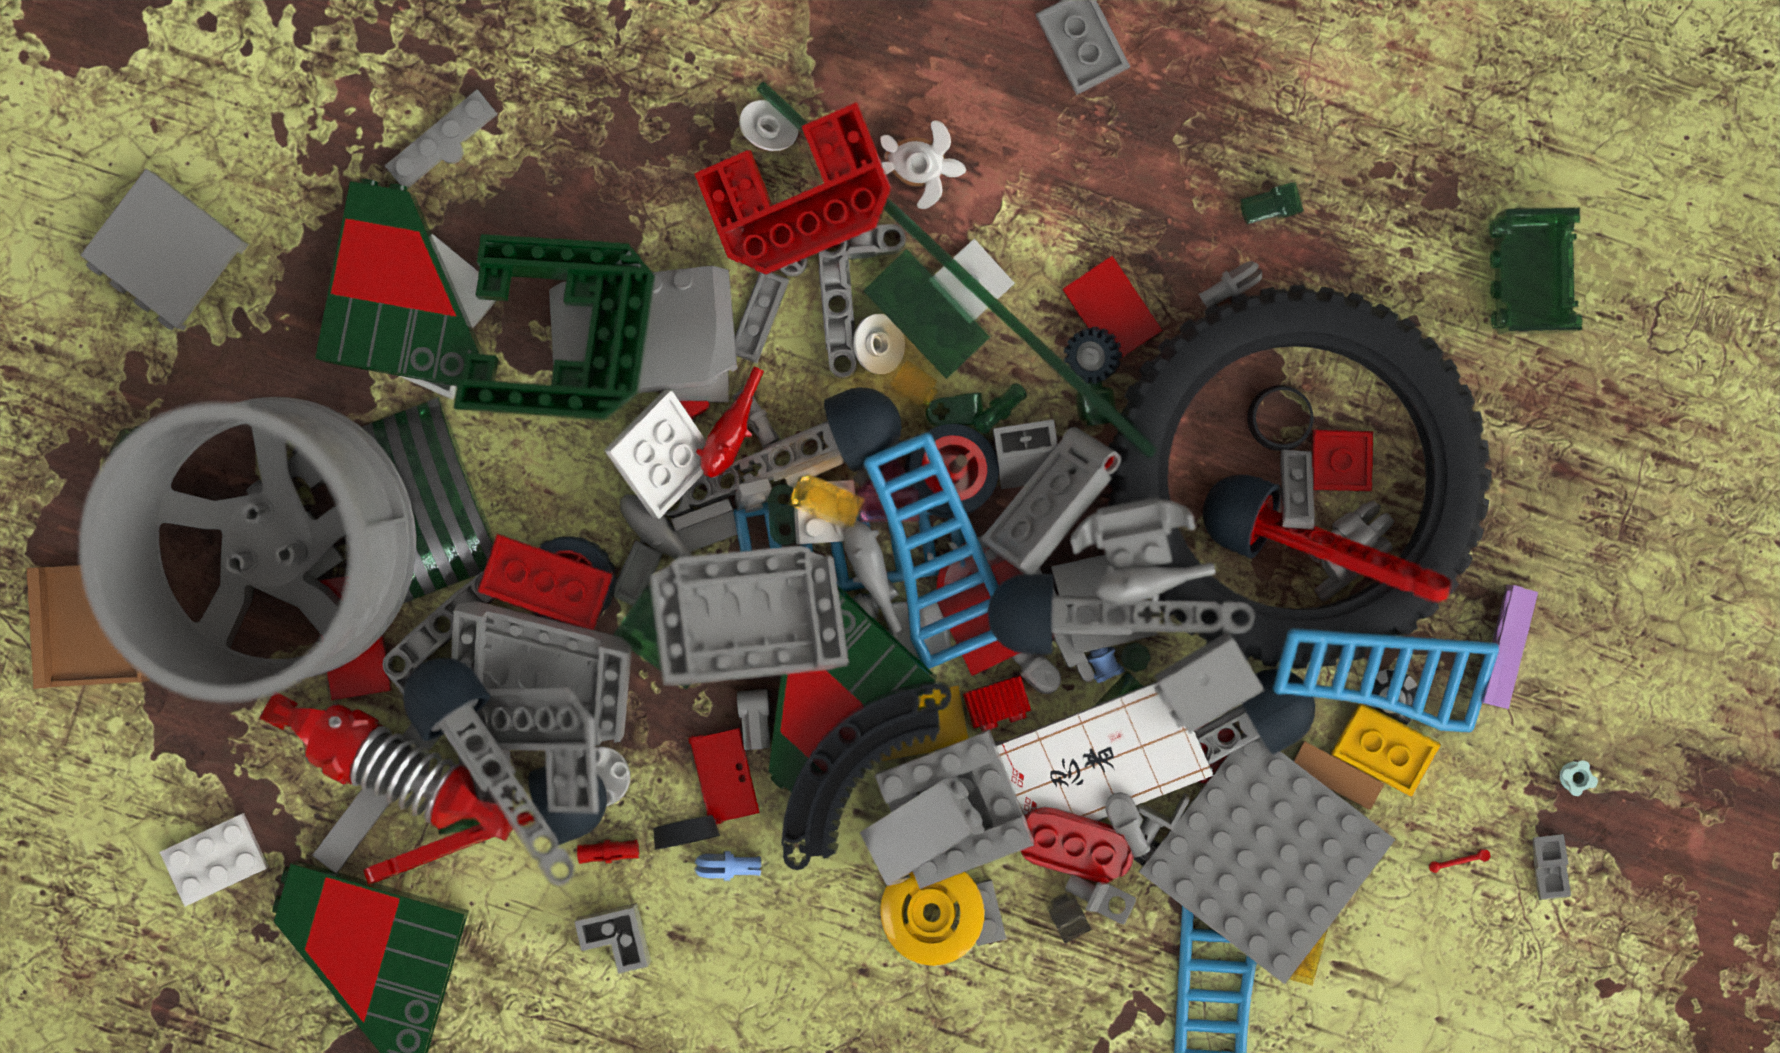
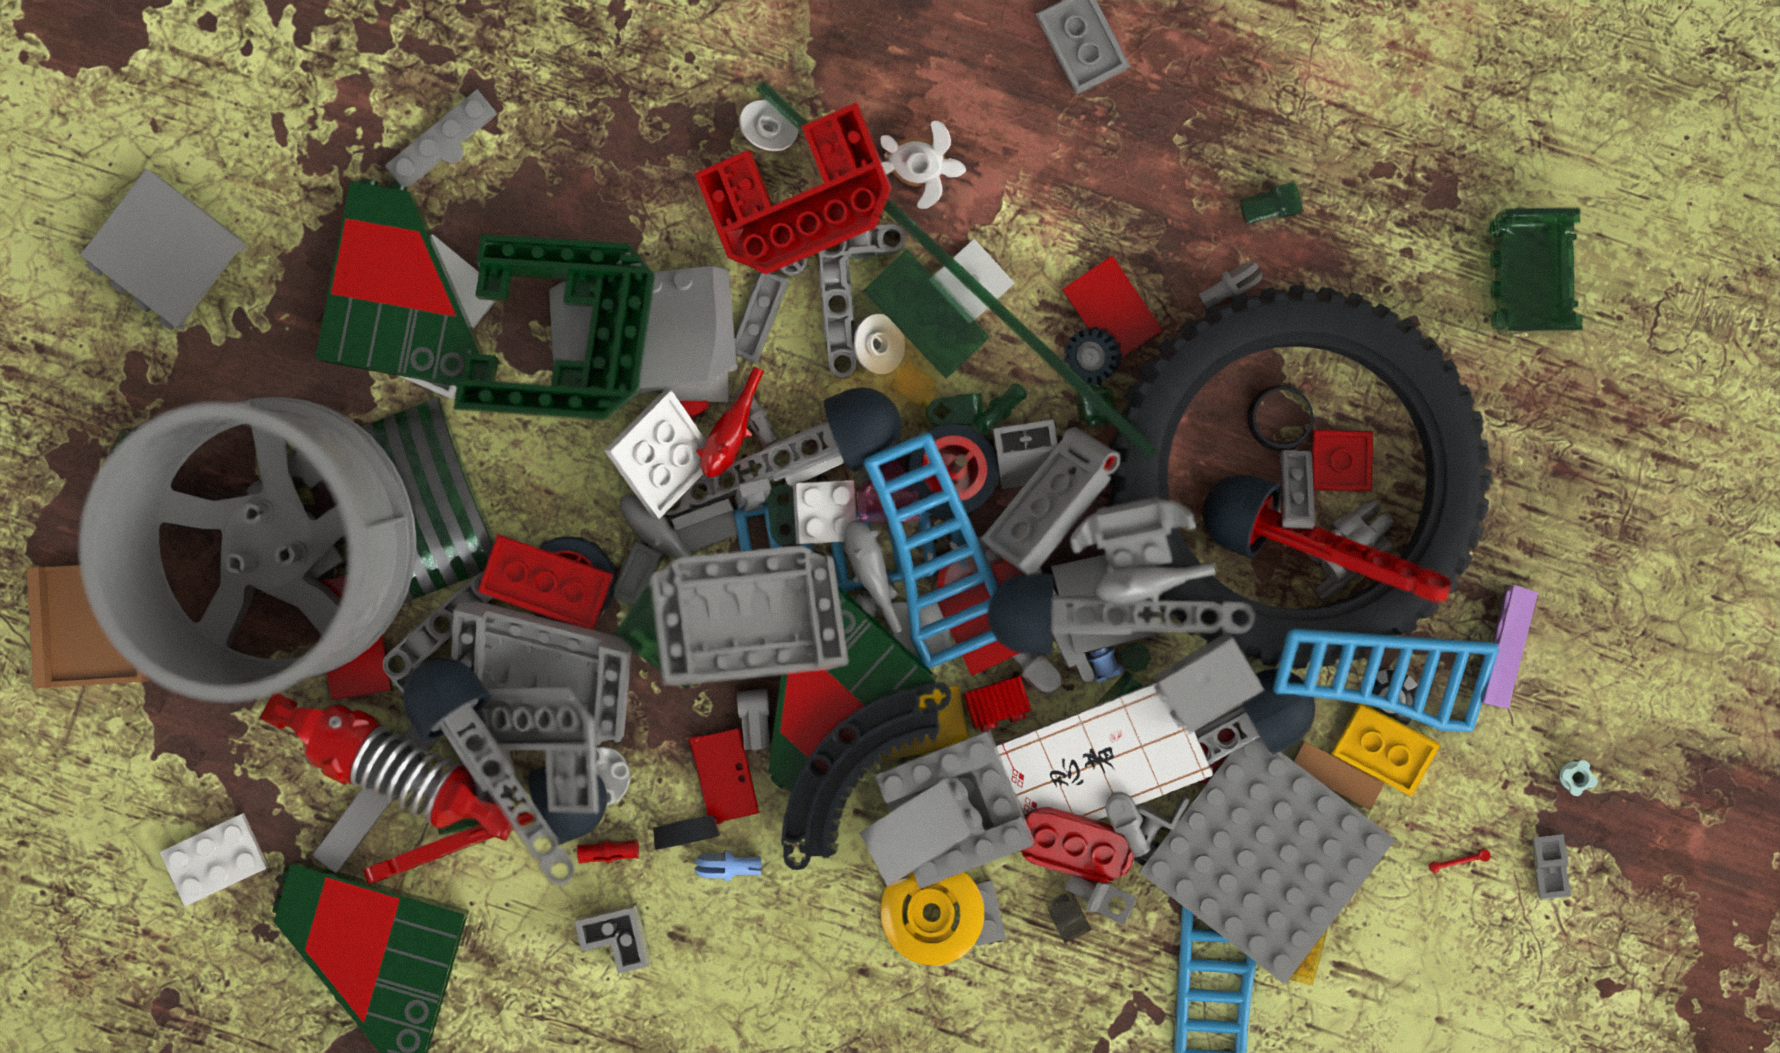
clear yellow brick [788,475,864,528] -> none

